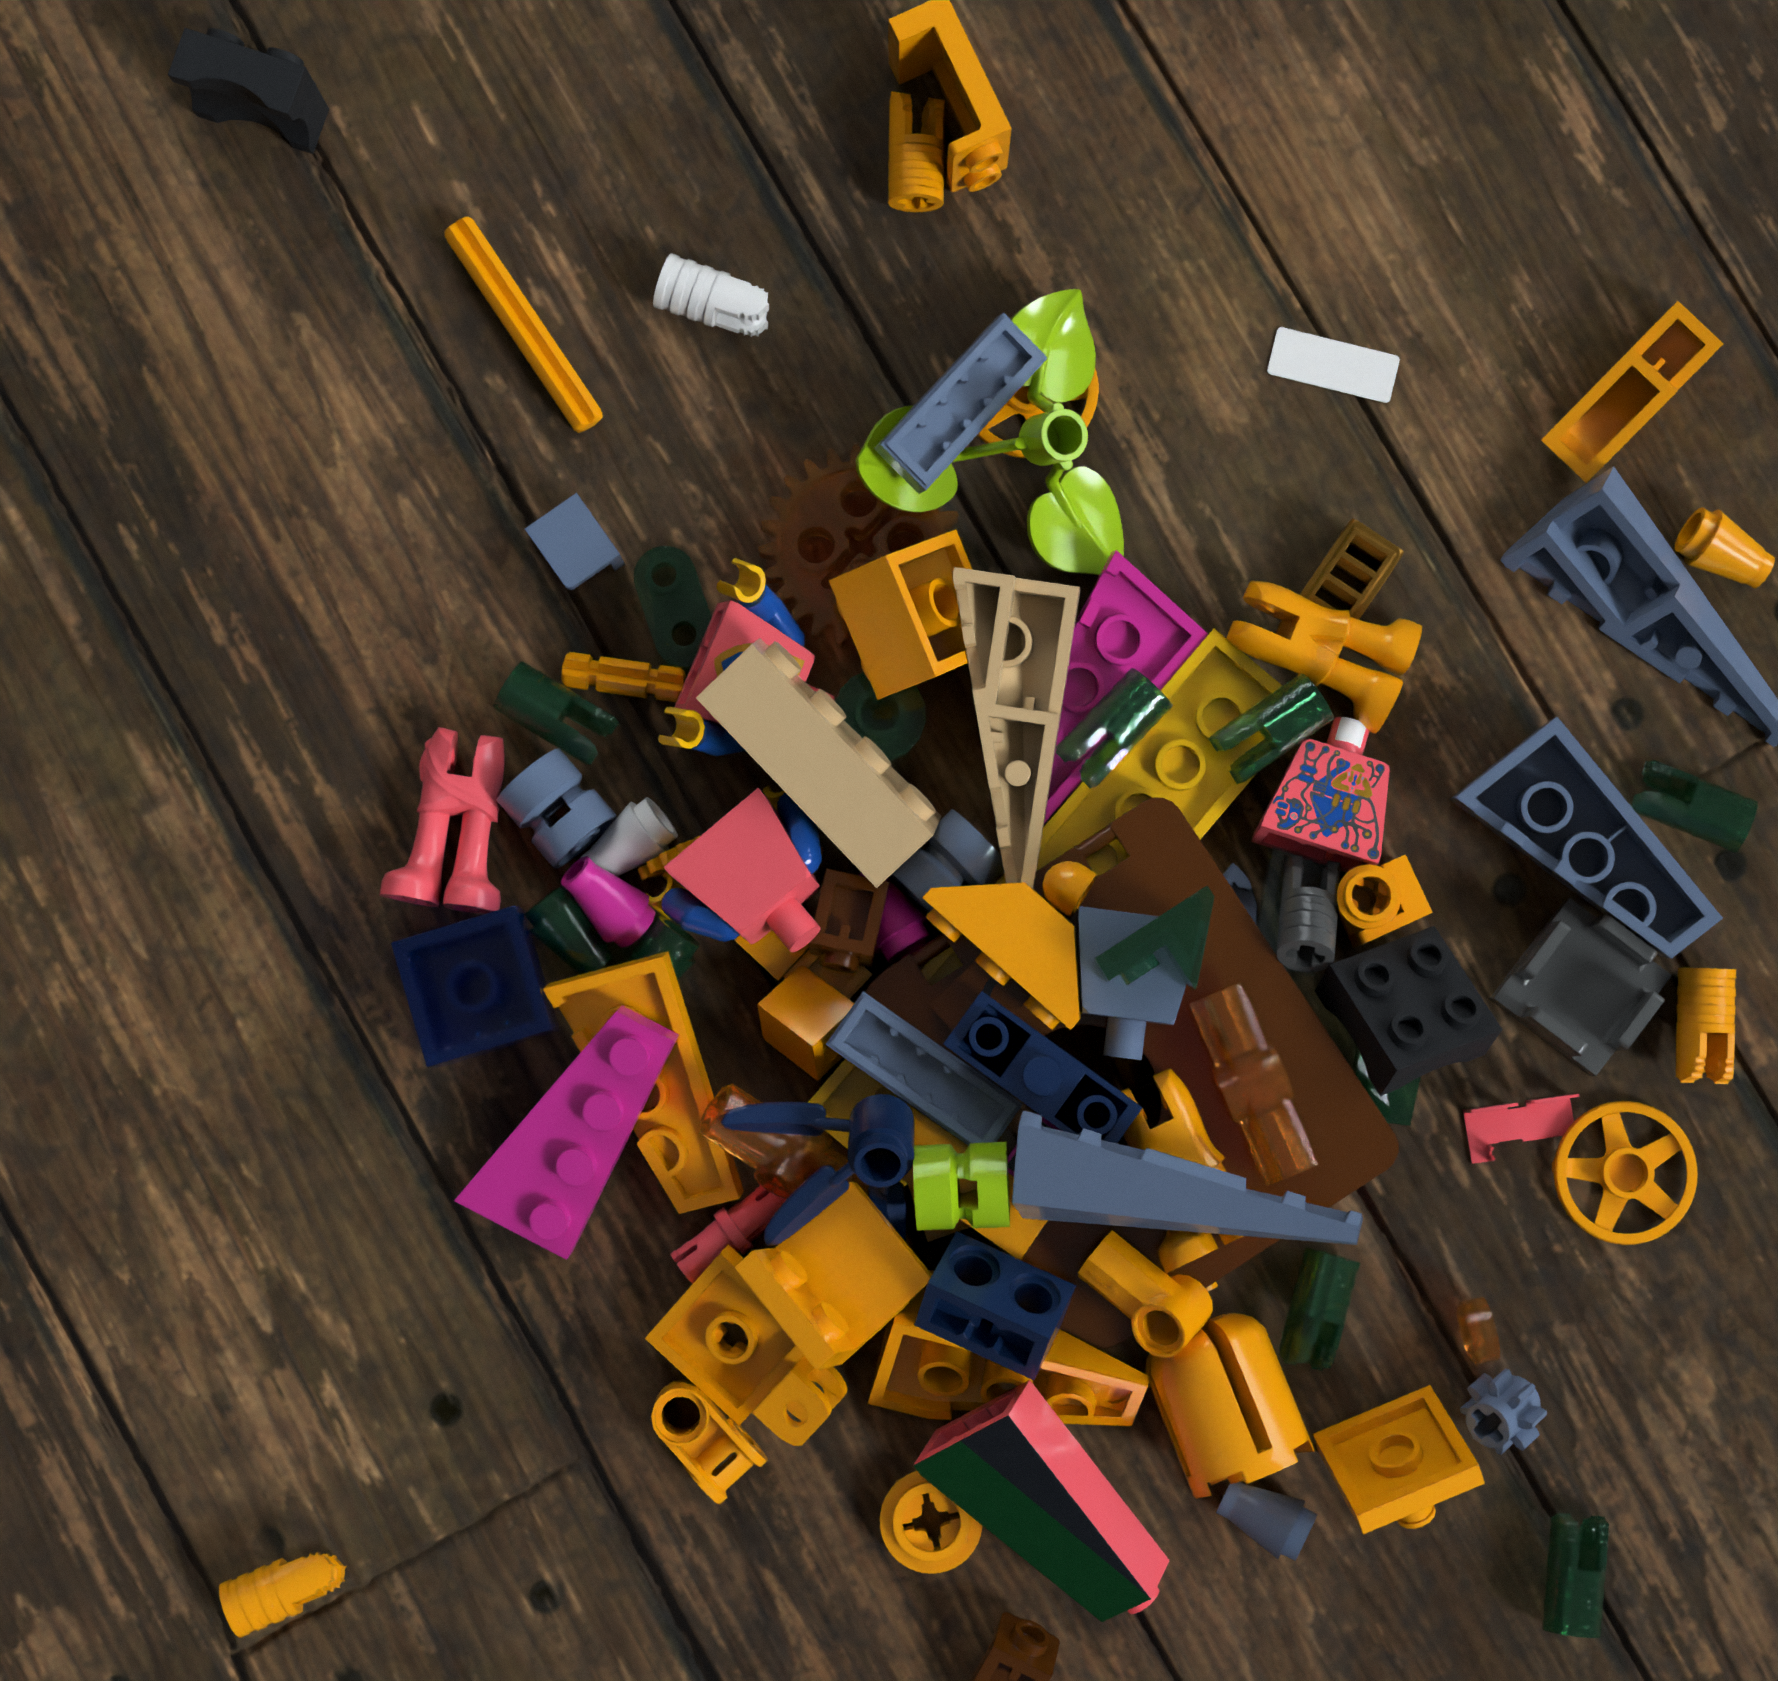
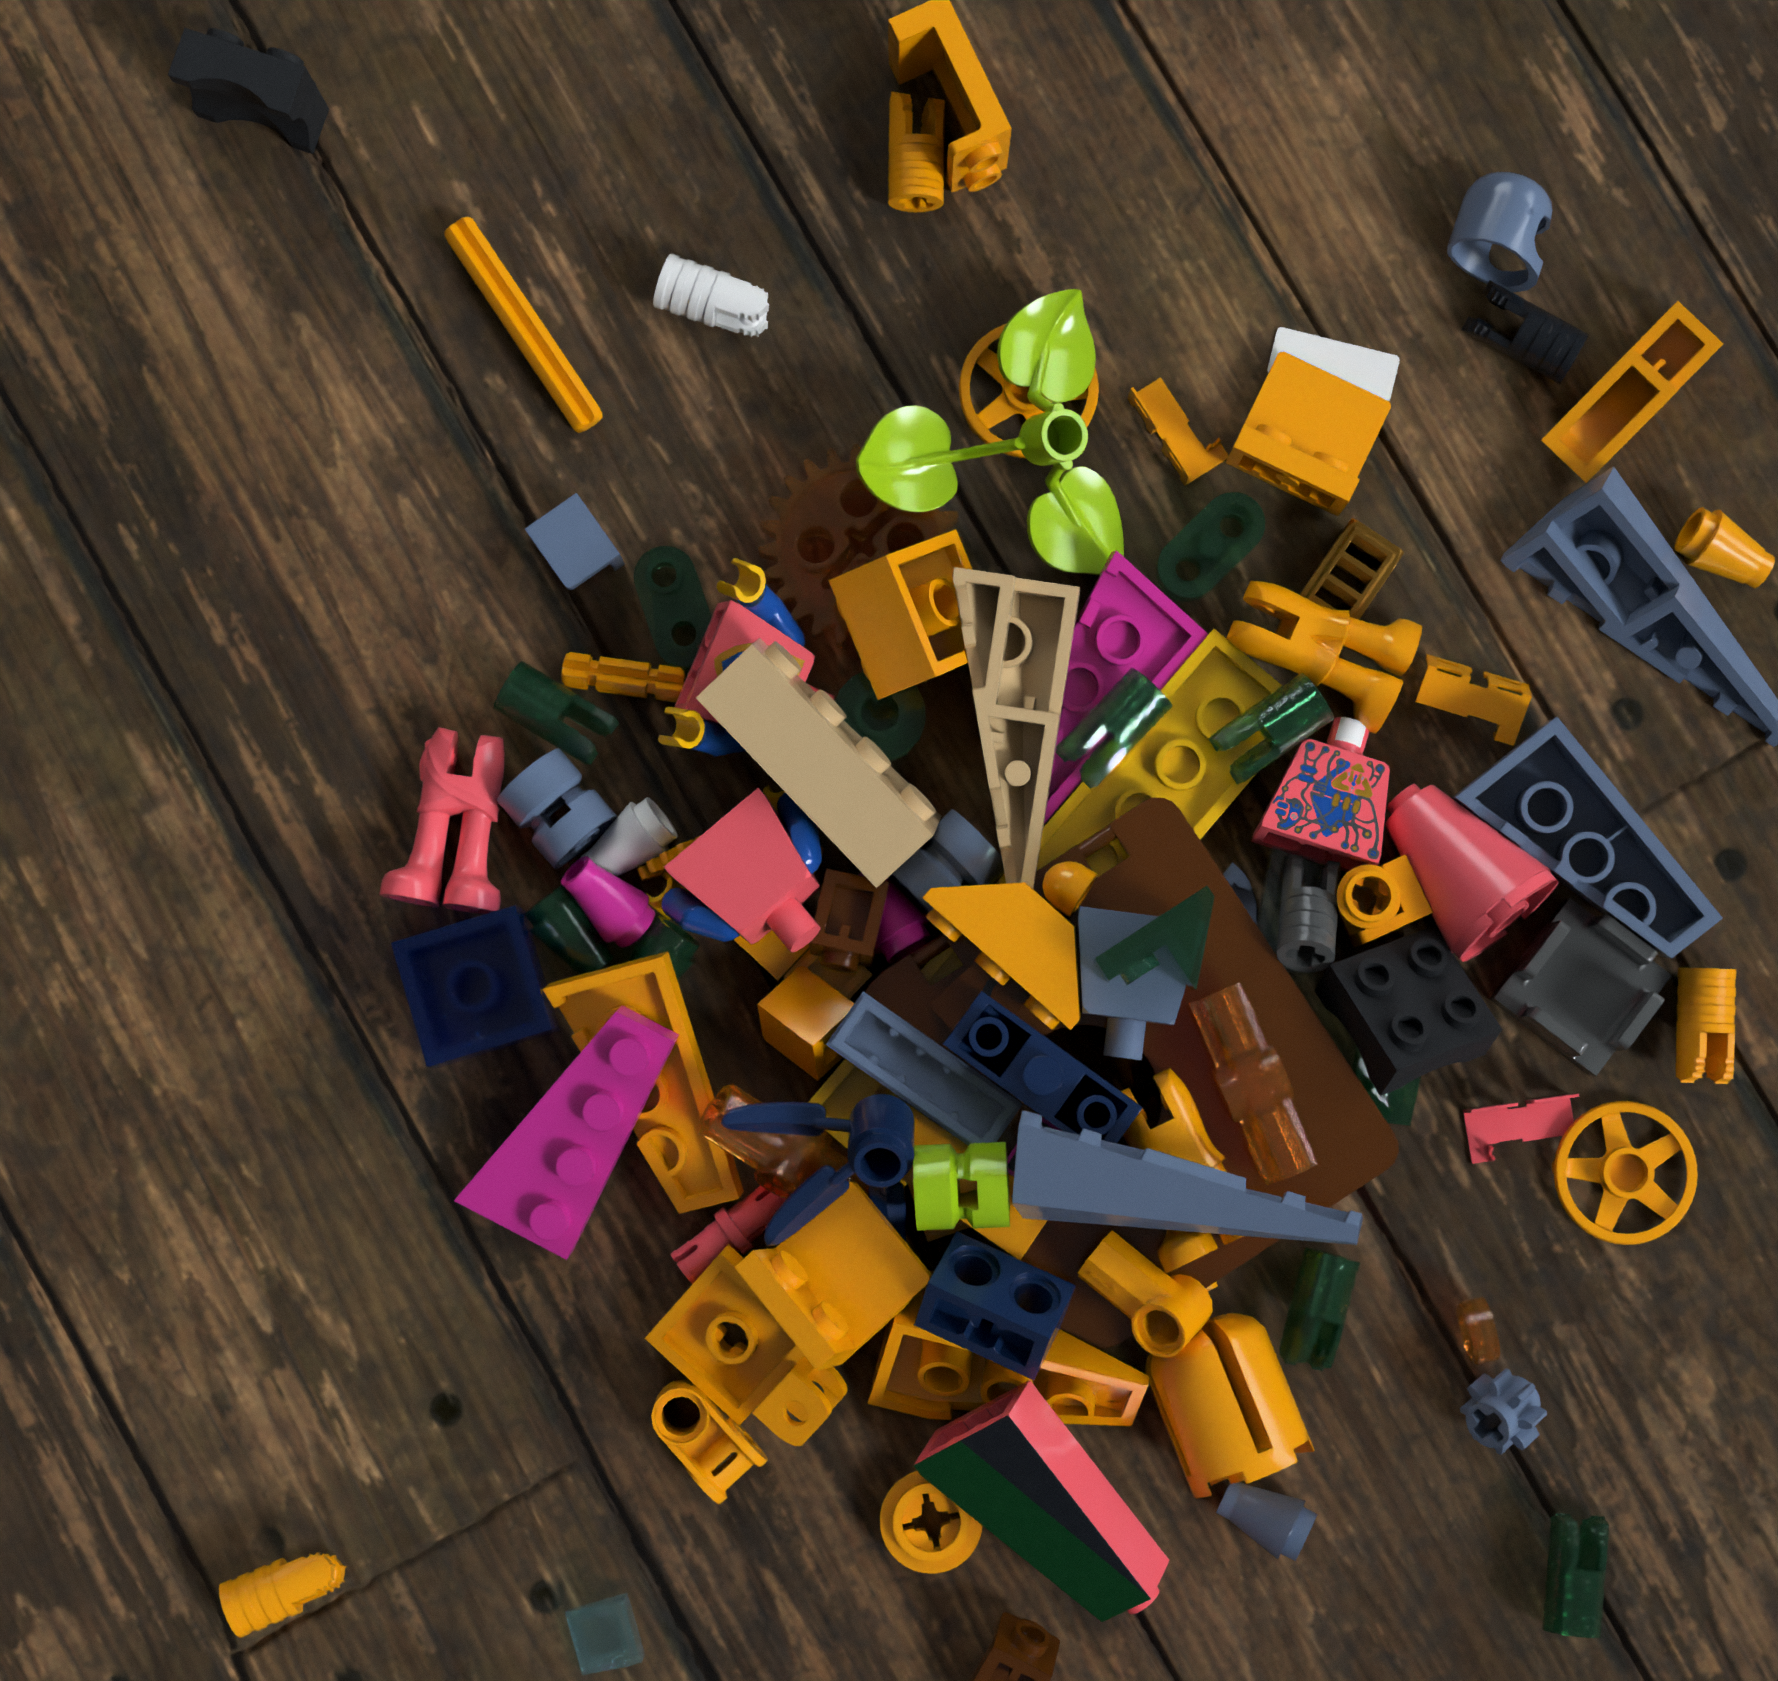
sand blue plate [874,312,1047,494] -> none
light orange tile [1312,1385,1485,1534] -> none
clear green hinge [1631,760,1758,853] -> none
none -> clear light blue slope [565,1593,645,1675]
none -> light orange piece [1127,377,1229,486]
none -> clear green plate [1156,492,1265,602]
none -> light orange bracket [1225,352,1391,516]
none -> coral cone [1385,784,1559,962]
none -> light orange piece [1415,654,1532,746]
none -> sand blue helmet [1447,172,1553,292]
none -> black hinge [1461,280,1589,384]

